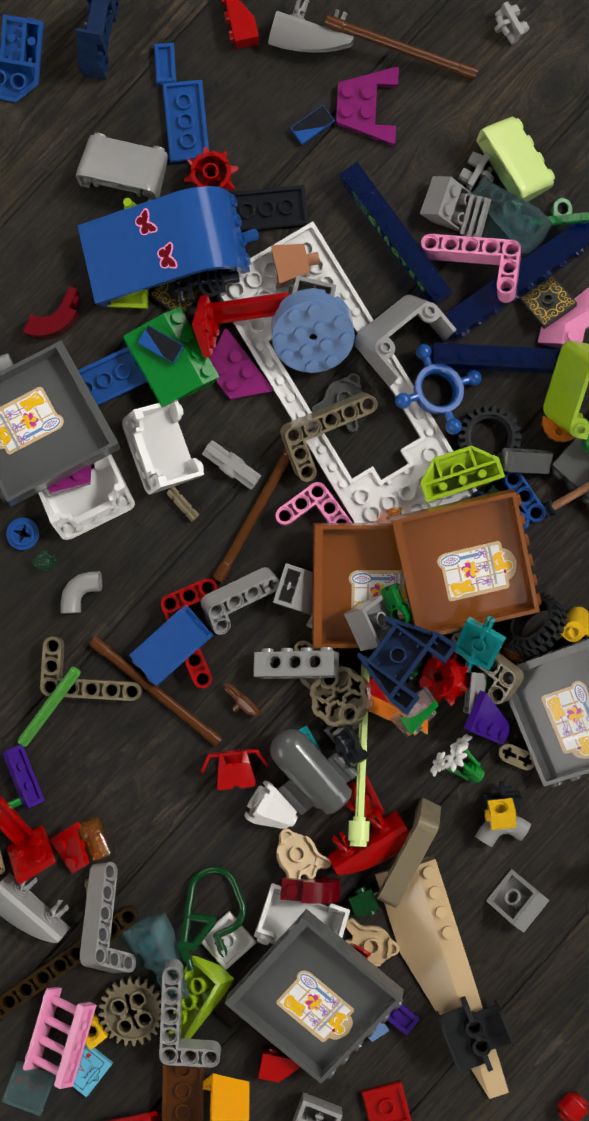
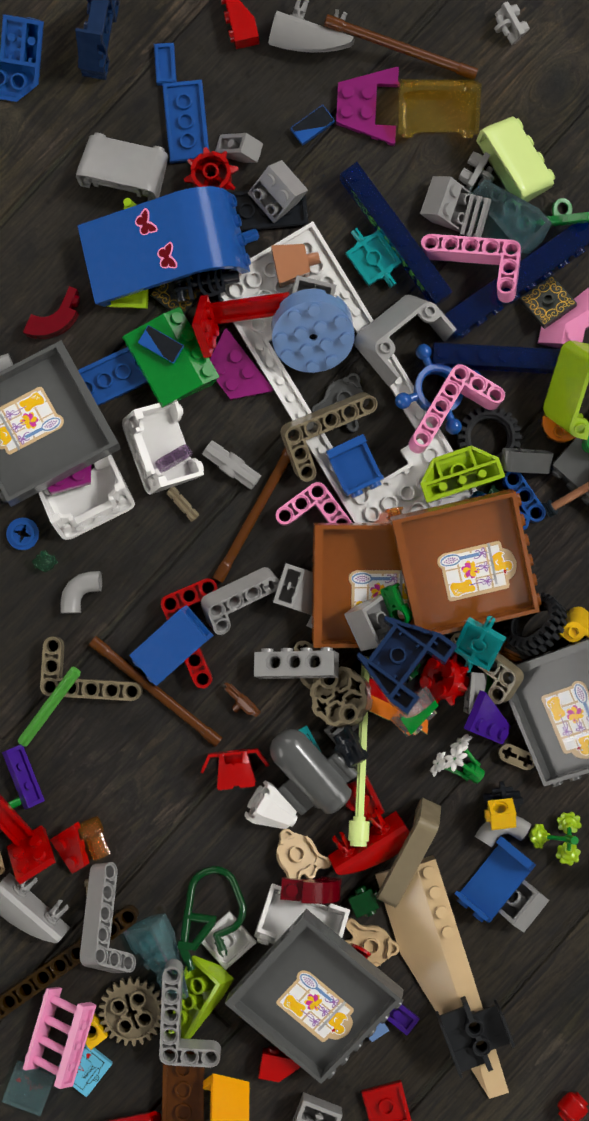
none -> clear purple beam [155,444,193,473]
none -> light grey slope [215,133,263,163]
none -> light grey slope [248,160,308,223]
none -> blue panel [326,434,384,499]
none -> teal plate [346,228,402,288]
none -> clear yellow windscreen [398,79,481,138]
none -> bright pink beam [409,364,505,454]
none -> blue panel [455,836,536,923]
none -> lime plant [529,812,582,866]

